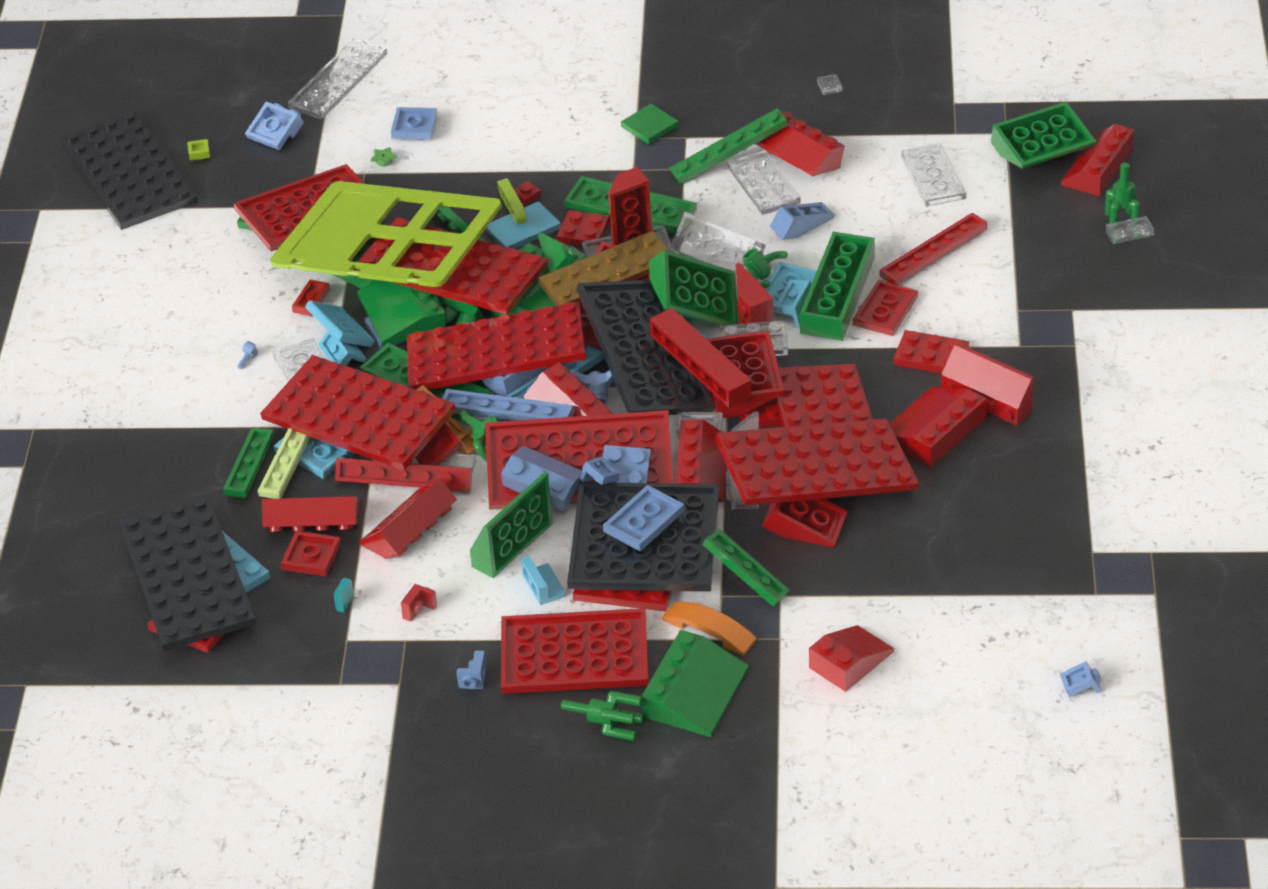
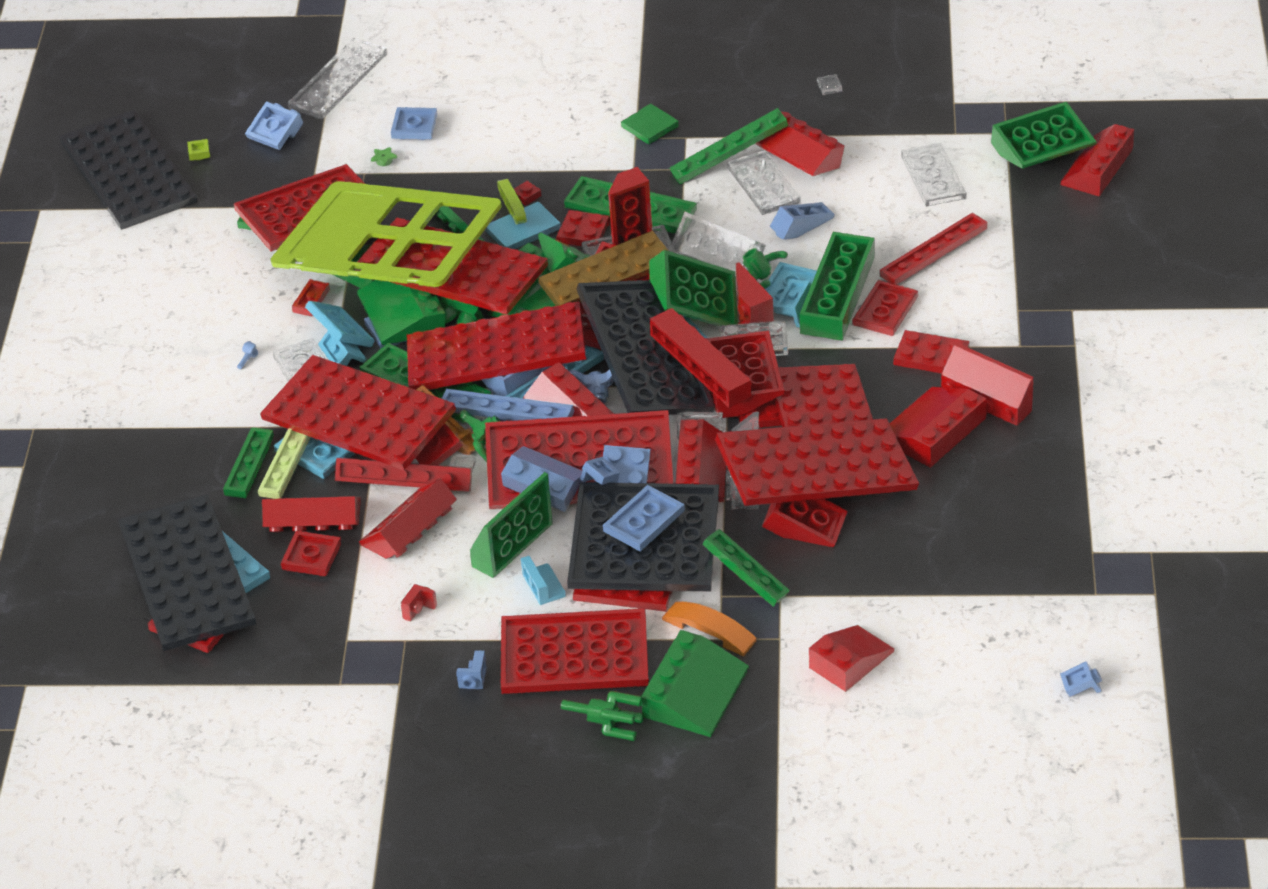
teal tile [334,578,354,612] -> none
green plant [1105,163,1140,229] -> none
clear plate [1105,216,1154,244] -> none

